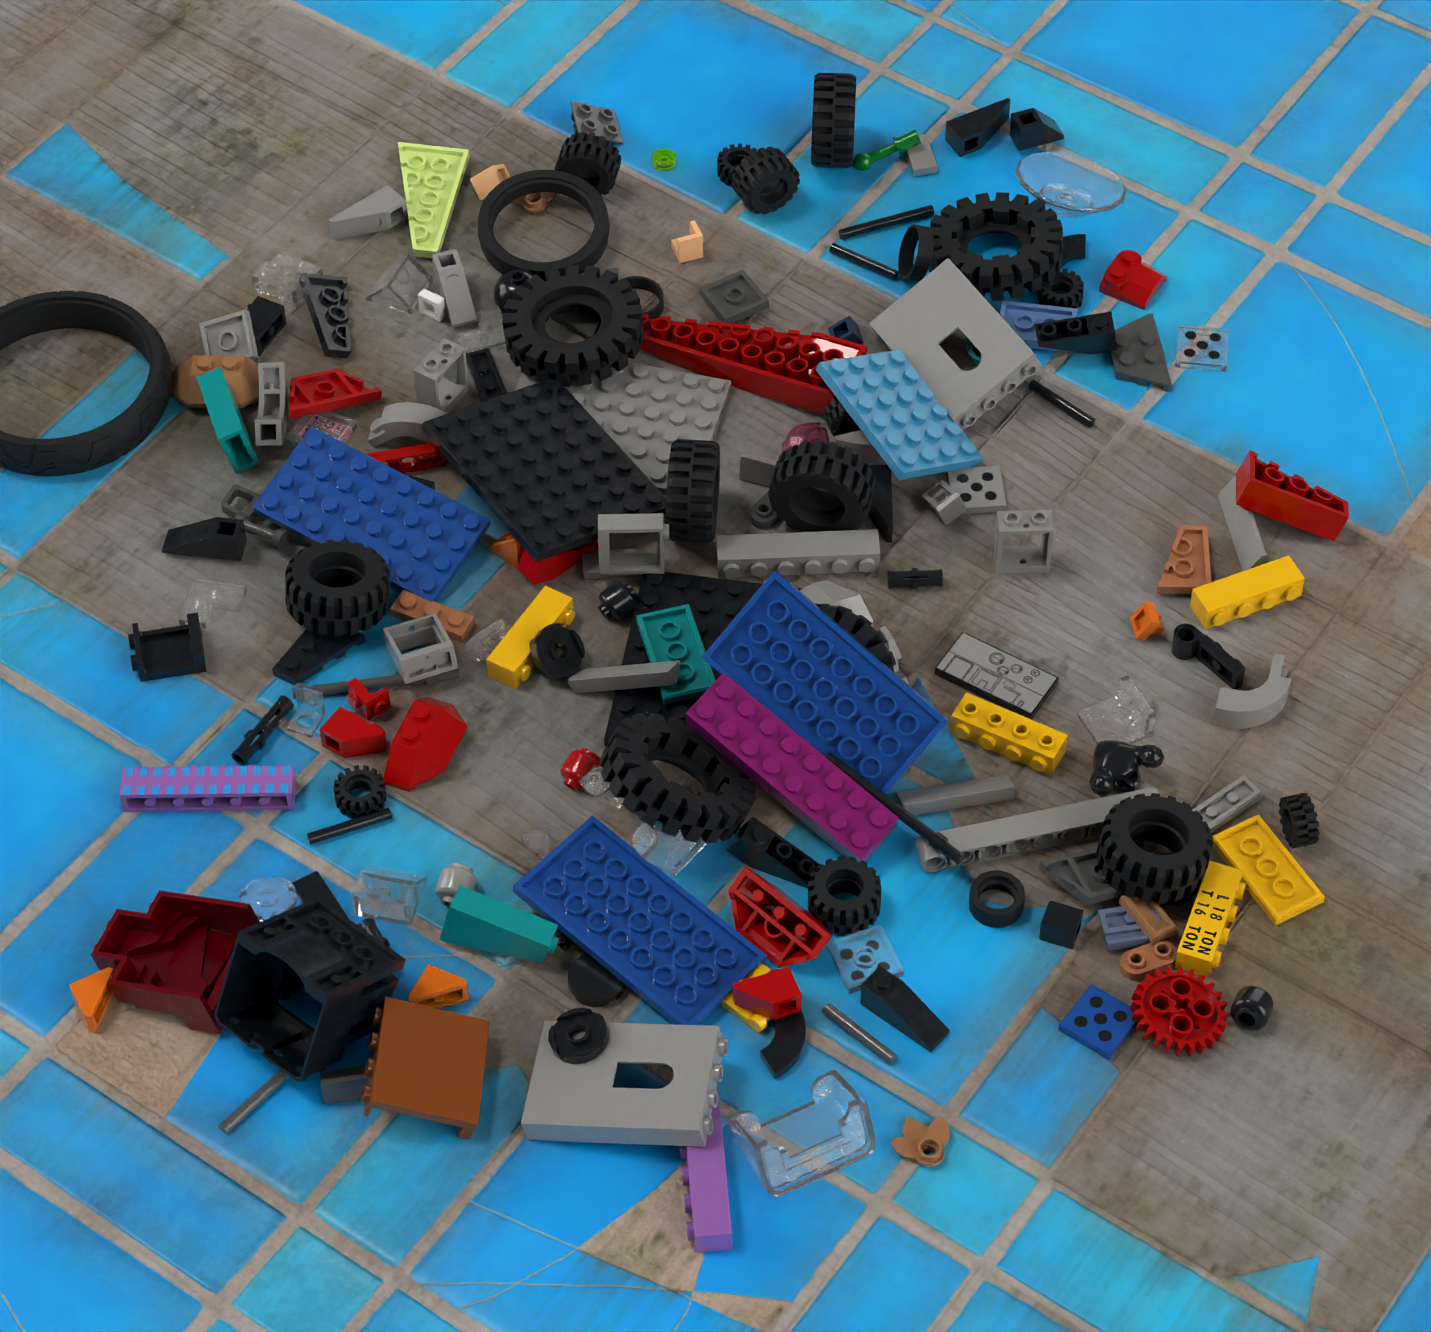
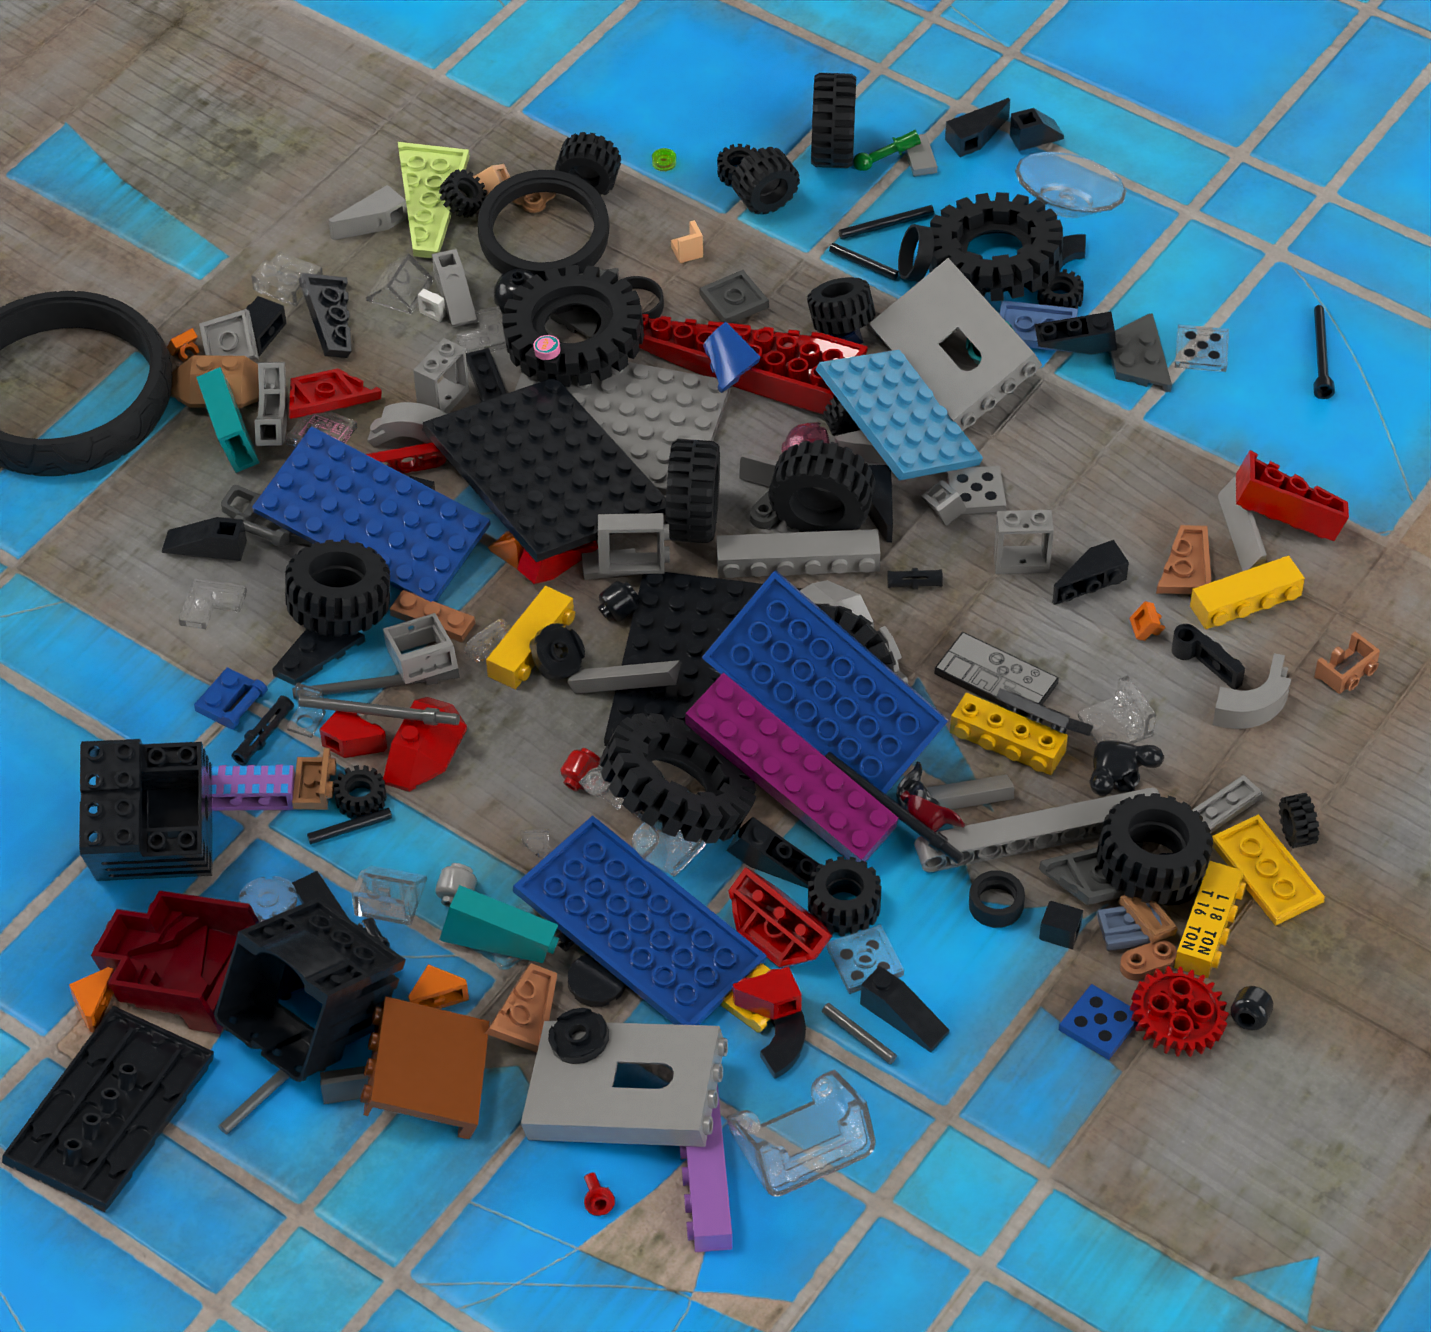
black panel [128,612,207,682] -> none
red bracket [346,678,391,720] -> none
dark grey hinge [570,101,623,144] -> none
teal tile [636,604,716,705] -> none
medium nougat plate [891,1116,950,1167] -> none
black bar [1029,380,1095,428] -> none
red slope [1099,250,1167,310] -> none
none -> black piece [2,1006,214,1212]
none -> black piece [79,739,212,881]
none -> orange tile [167,328,199,362]
none -> blue plate [194,667,268,729]
none -> medium nougat bracket [292,748,336,810]
none -> dark grey bar [299,695,460,725]
none -> black tyre [439,169,487,218]
none -> nougat wing [485,963,558,1053]
none -> bright pink tile [534,335,560,360]
none -> red plate [584,1172,615,1216]
none -> blue slope [703,322,761,393]
none -> black tyre [807,277,876,335]
none -> dark red hair [897,761,965,832]
none -> black wing [996,688,1094,736]
none -> black slope [1052,540,1129,605]
none -> black piece [1313,305,1335,399]
none -> nougat window [1314,631,1380,694]

